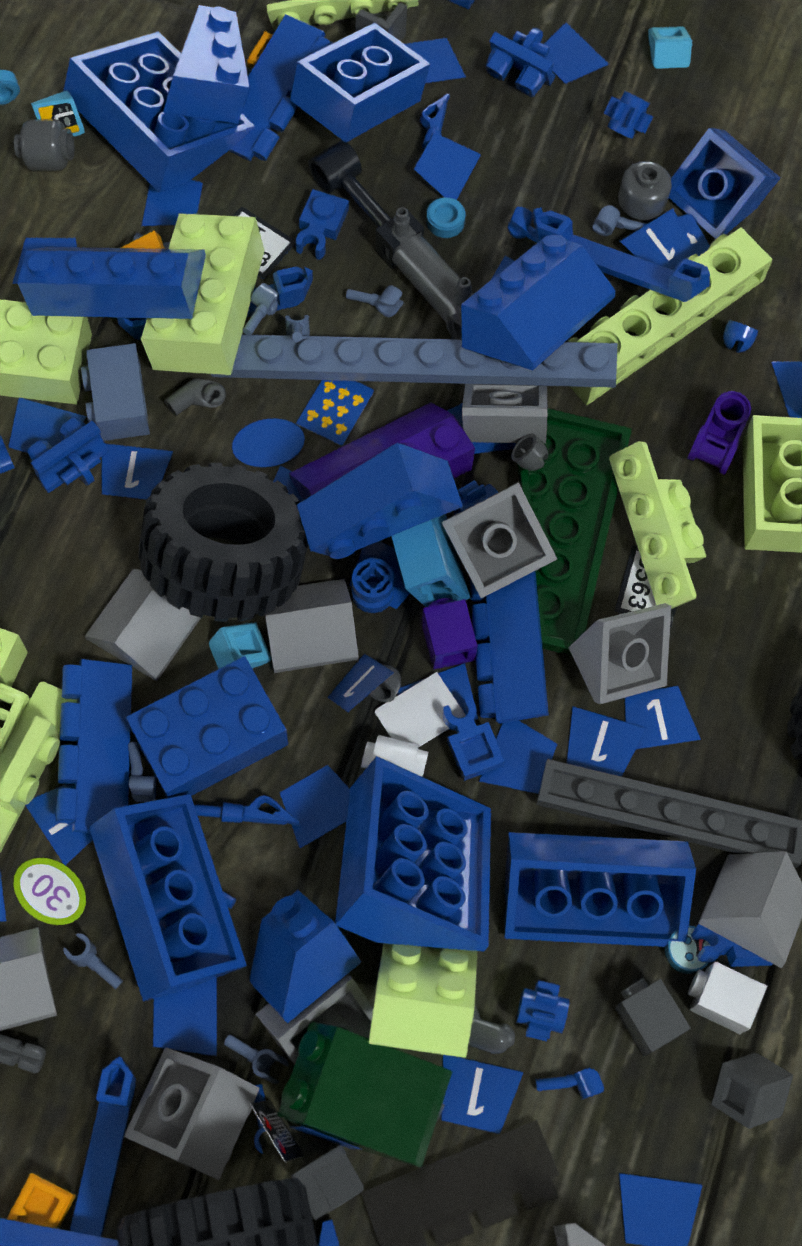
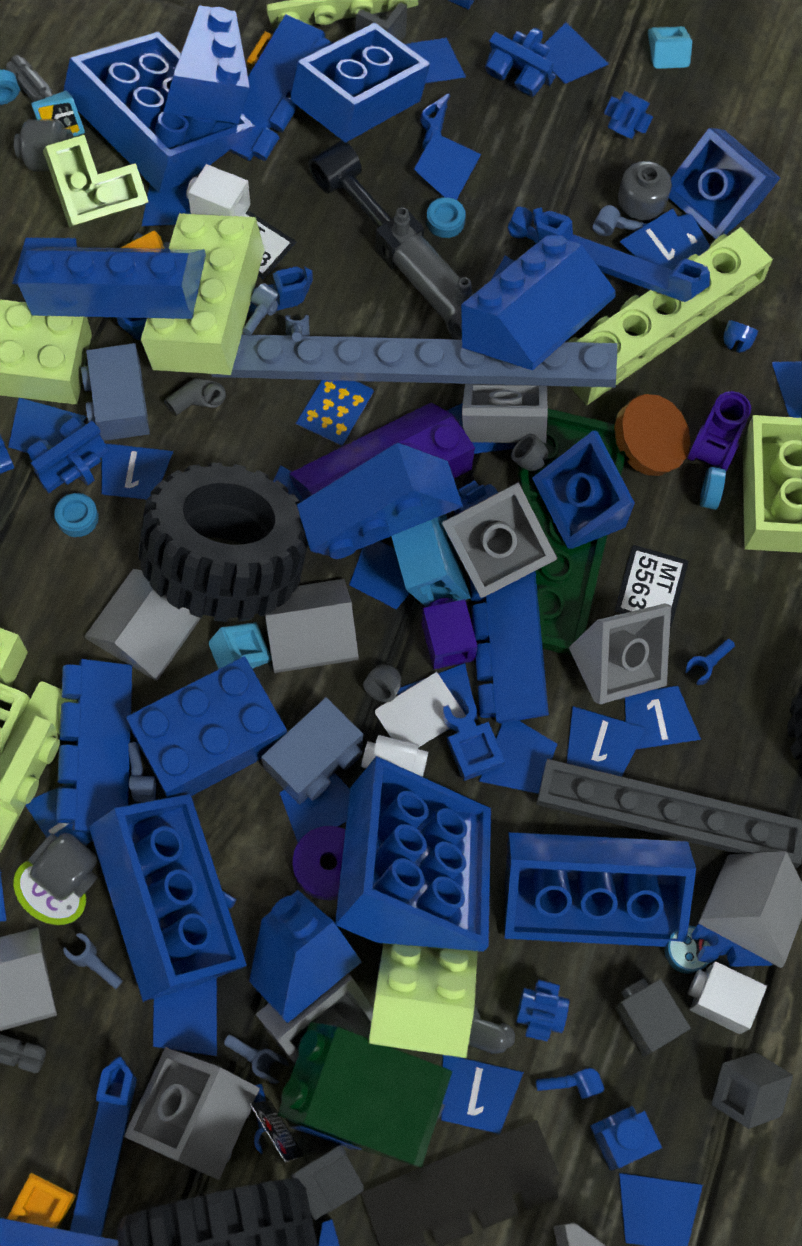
blue hand [194,796,300,826] -> none
blue sticker [232,419,305,467] -> none
blue plate [296,189,349,260] -> none
blue sticker [327,654,394,712] -> none
sand blue hand [346,286,404,317] -> none
blue wheel [352,558,395,613] -> none
yellowish green bracket [609,441,706,609] -> none
none -> dark grey axle [6,55,55,102]
none -> dark grey head [28,833,98,901]
none -> yellowish green brick [43,135,148,228]
none -> dark azure tile [54,493,99,537]
none -> white brick [186,164,250,217]
none -> sand blue brick [261,697,363,805]
none -> dark purple piece [293,826,345,900]
none -> blue slope [532,431,635,549]
none -> blue brick [590,1106,662,1171]
none -> dark orange tile [614,394,691,476]
none -> blue hand [685,639,735,685]
none -> dark azure tile [700,467,726,510]

